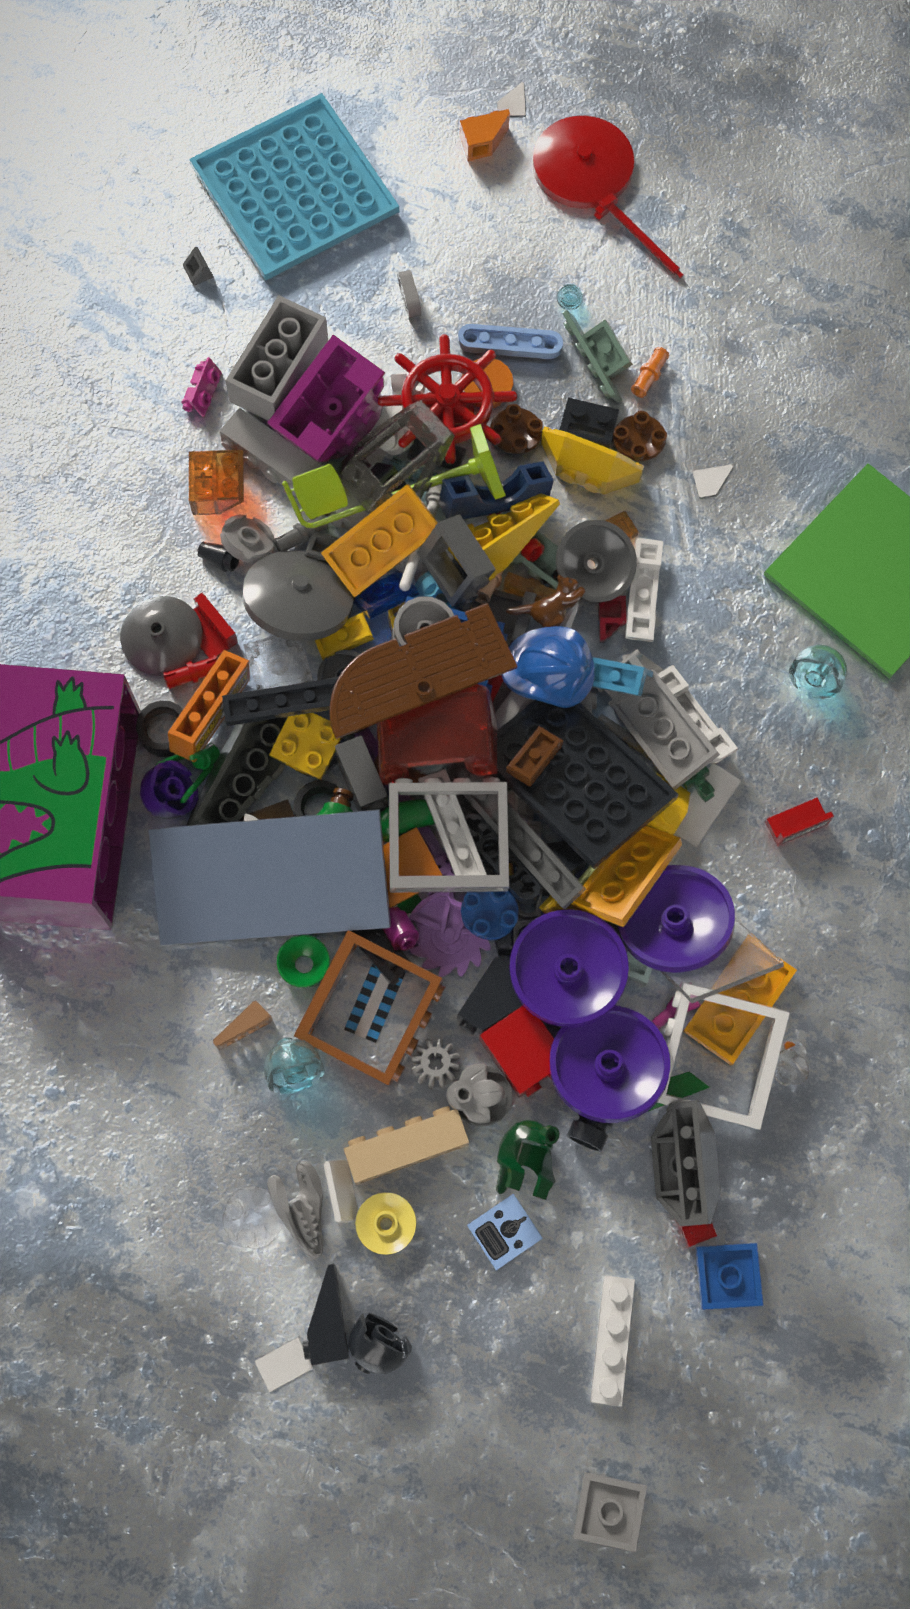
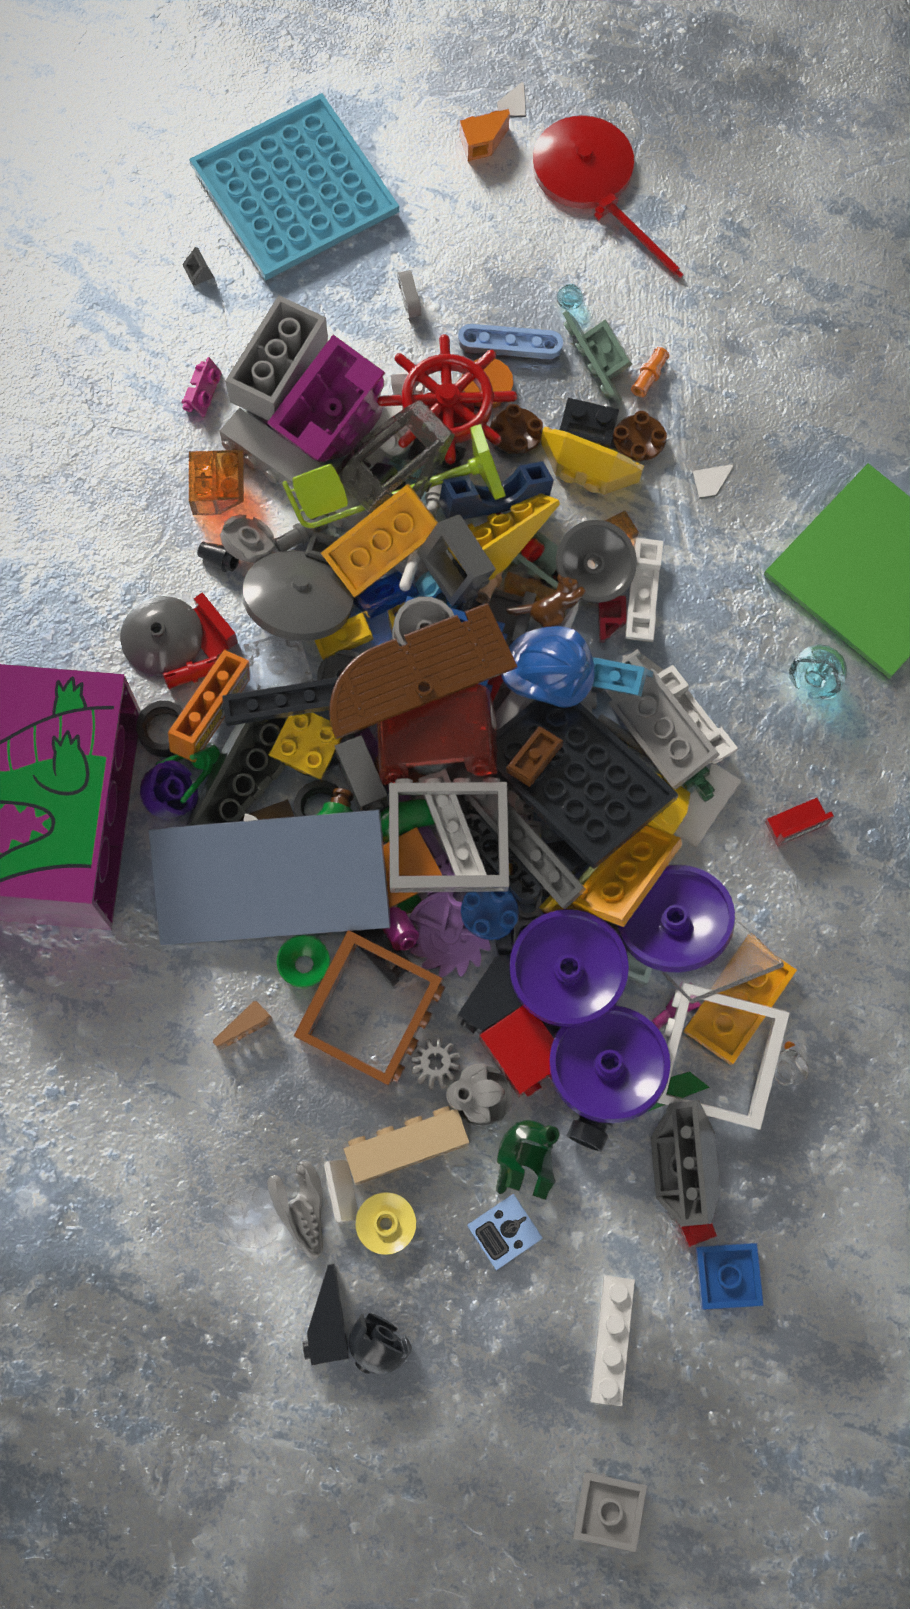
white sticker [255,1337,313,1393] -> none
clear light blue cylinder [263,1038,325,1094] -> none
sticker [344,961,406,1043] -> none

